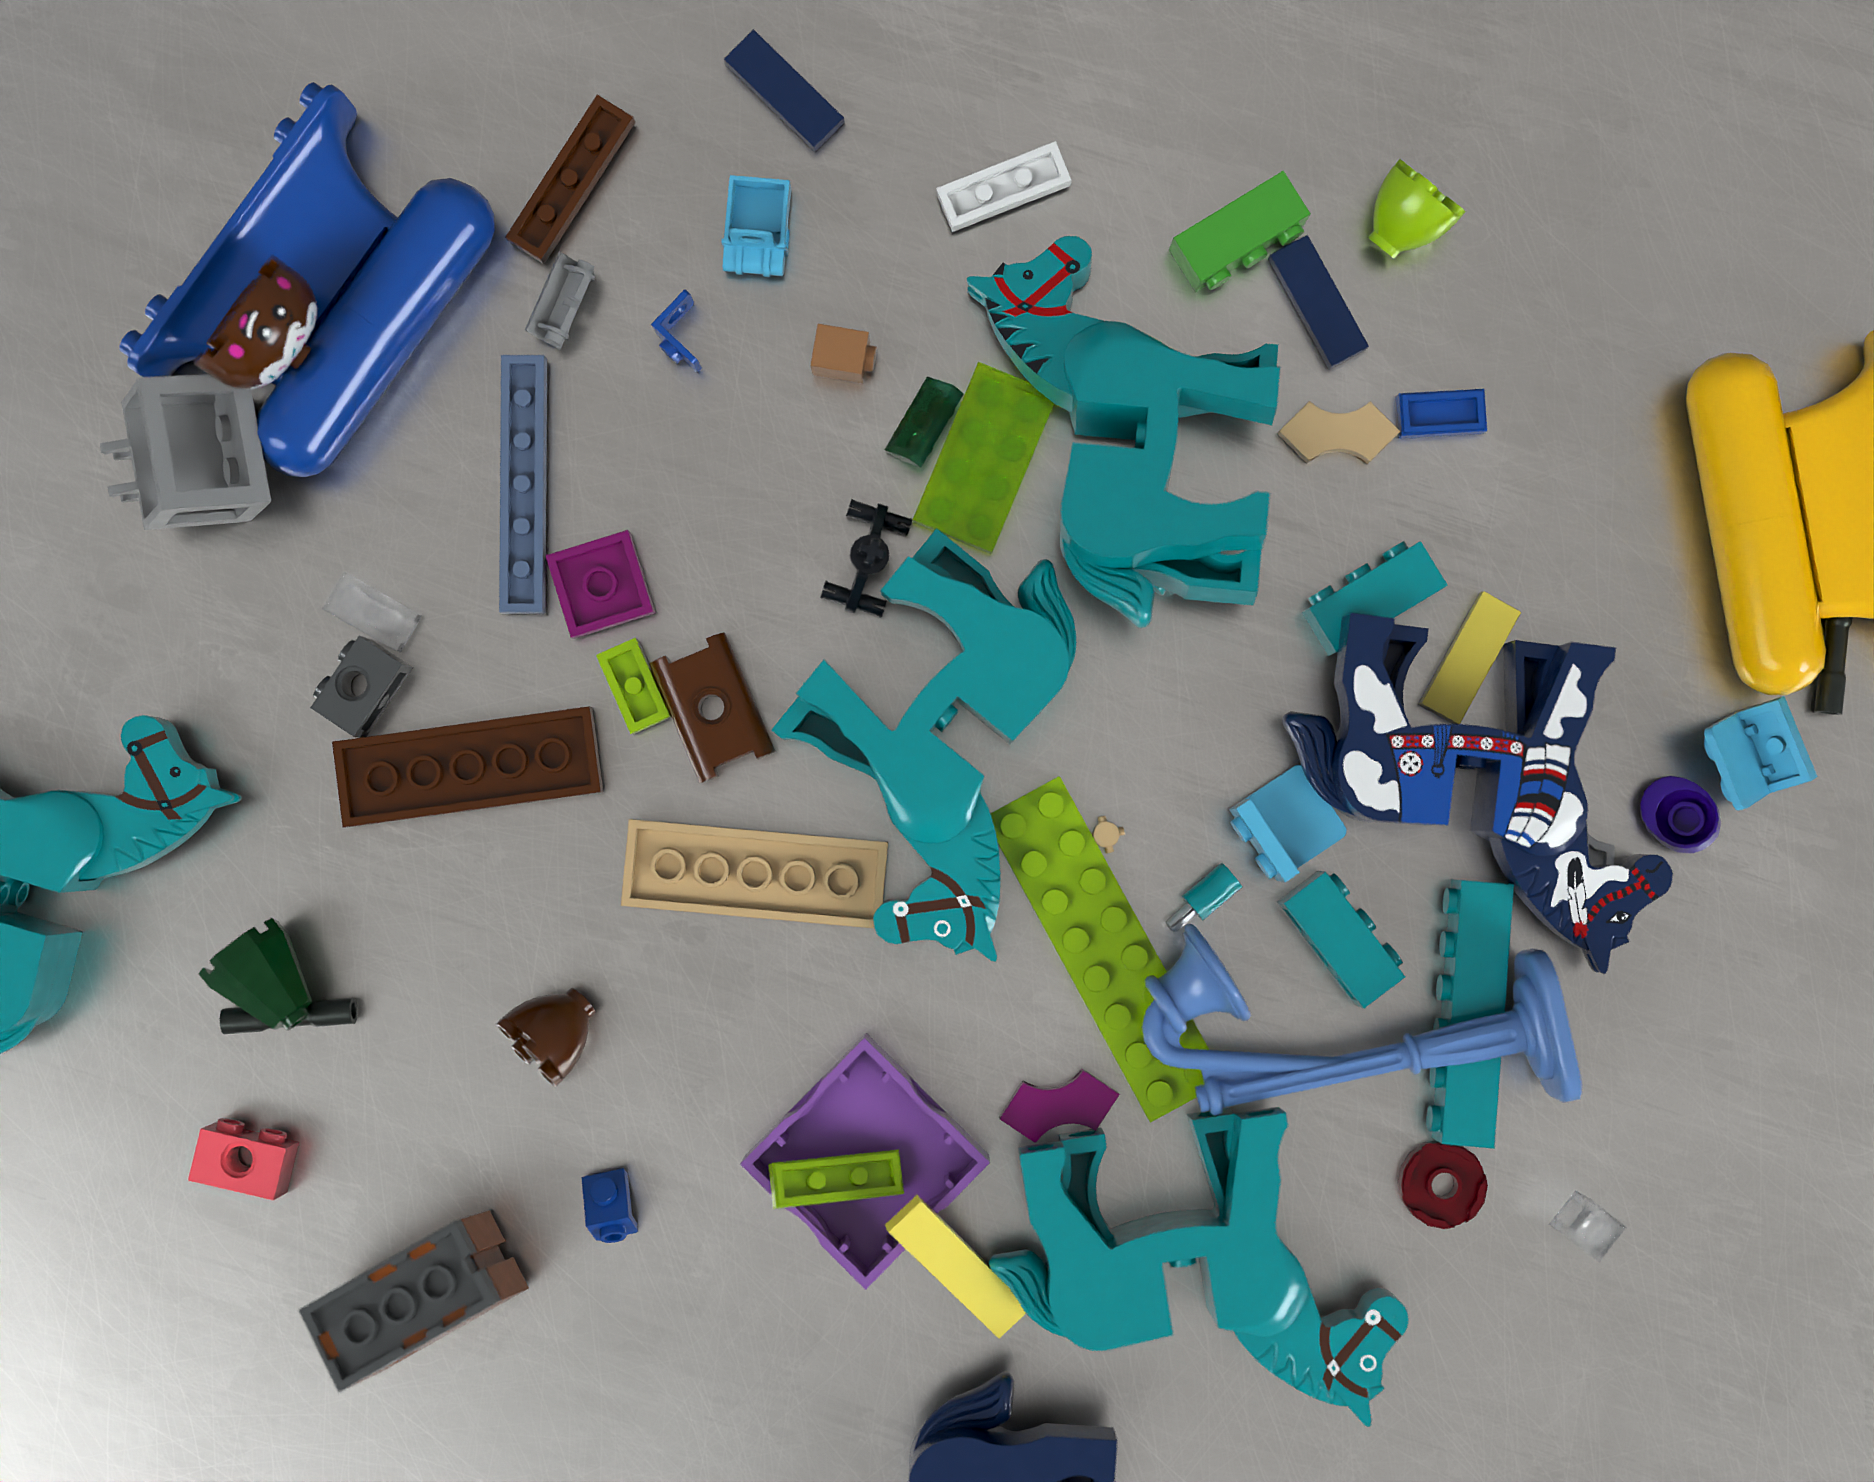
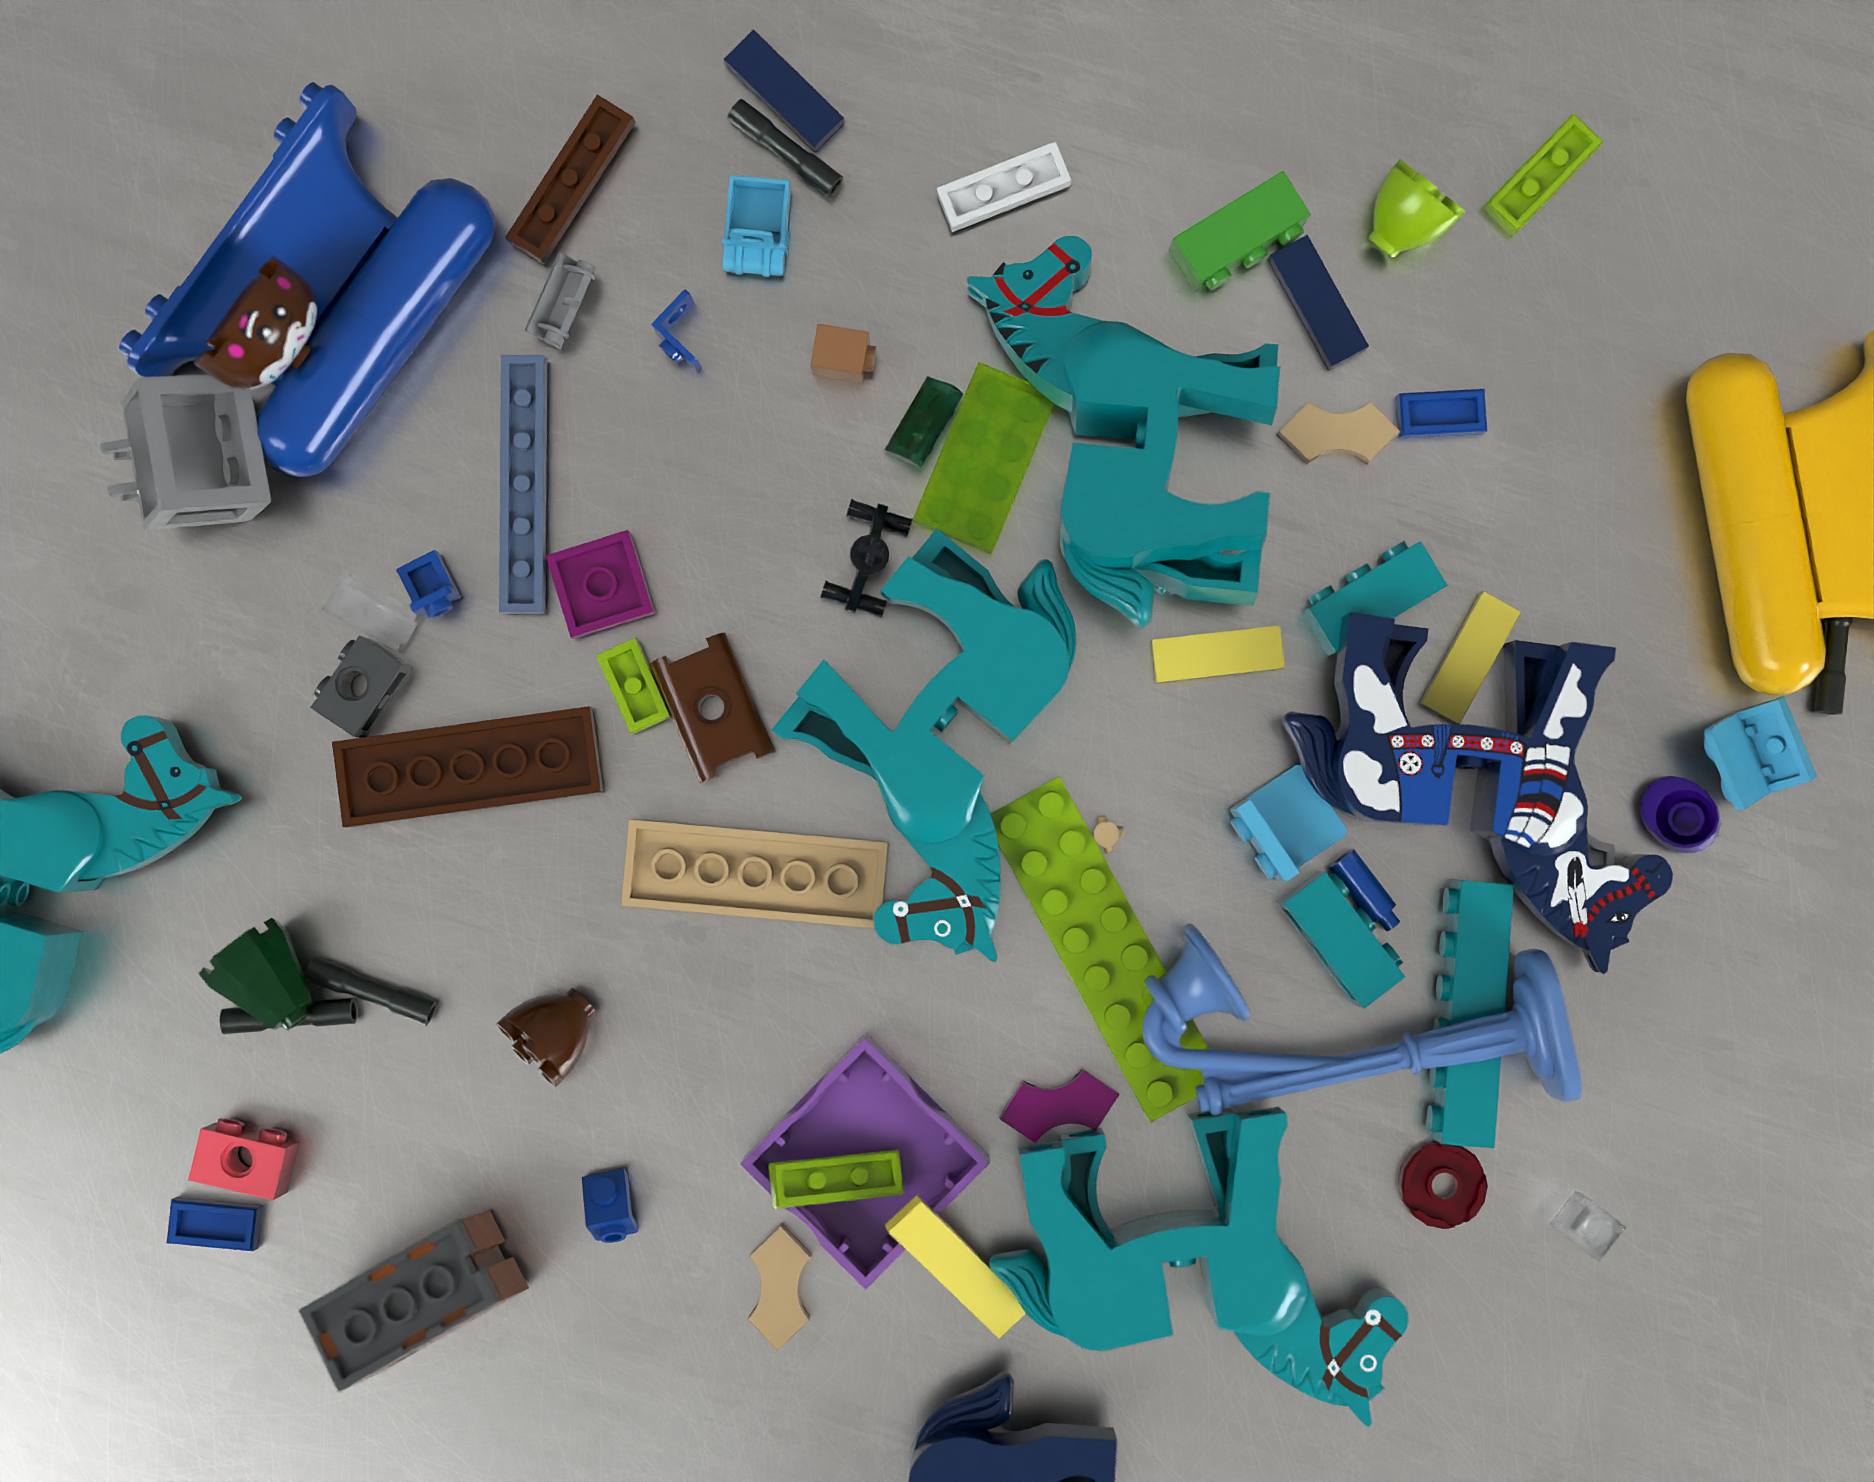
teal piece [1166,863,1242,932] -> none
none -> blue tile [166,1197,262,1252]
none -> pearl dark grey piece [304,956,437,1026]
none -> blue bracket [396,550,461,619]
none -> pearl dark grey piece [727,99,843,198]
none -> tan tile [748,1224,812,1351]
none -> light yellow tile [1150,625,1285,683]
none -> blue cylinder [1329,849,1400,932]
none -> lime tile [1482,113,1604,237]

